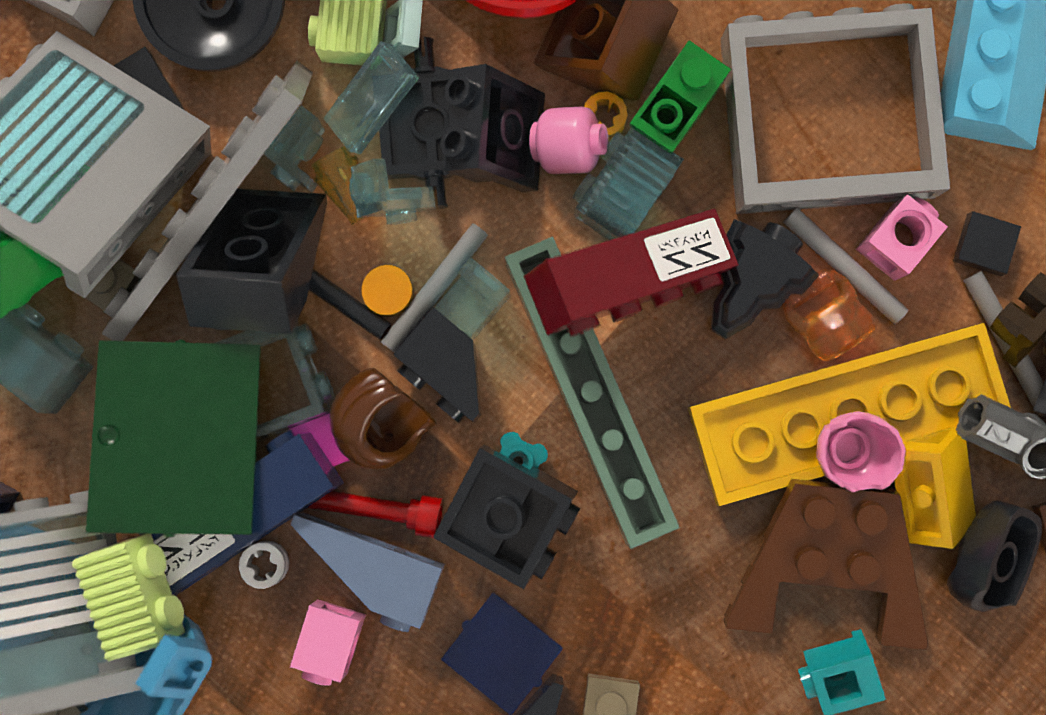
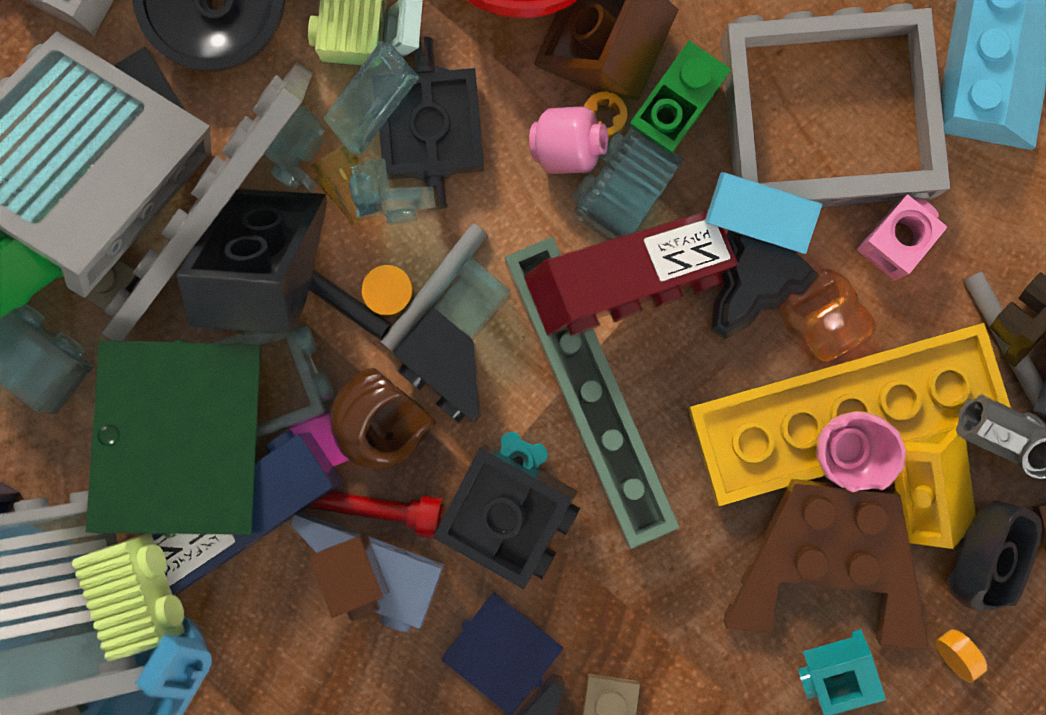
white bush [239,541,290,589] -> none
bright pink brick [290,600,366,686] -> none
black plate [440,64,545,192] -> none
light grey bar [783,208,909,325] -> none
black tile [953,211,1021,276] -> none
none -> reddish brown brick [309,532,389,621]
none -> medium azure tile [705,172,823,254]
none -> light orange tile [935,629,987,683]

